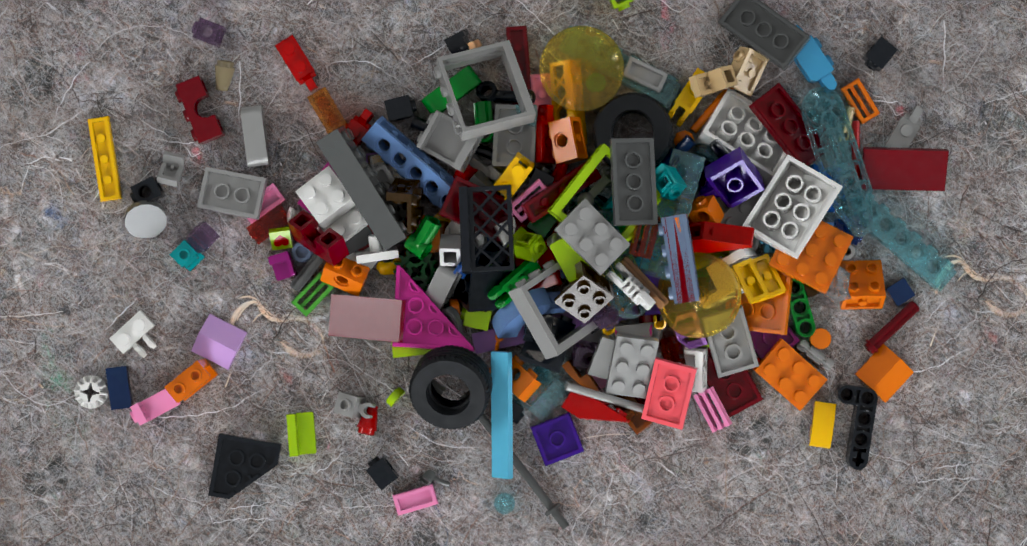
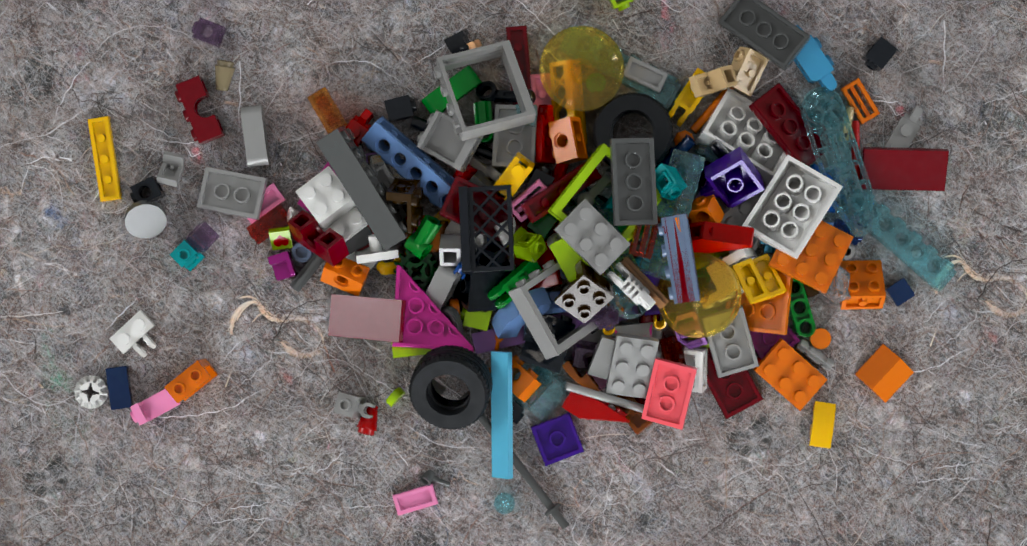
lavender slope [191,314,248,370] -> none
black plate [208,433,282,499] -> none
red hinge [275,35,318,92] -> none
lime panel [286,412,317,457] -> none
bright green tile [291,272,335,317] -> none
black brick [366,456,399,490] -> none
bright pink tile [694,386,732,433] -> none
black beam [835,384,878,470] -> none
dark red axle [864,301,920,354] -> none

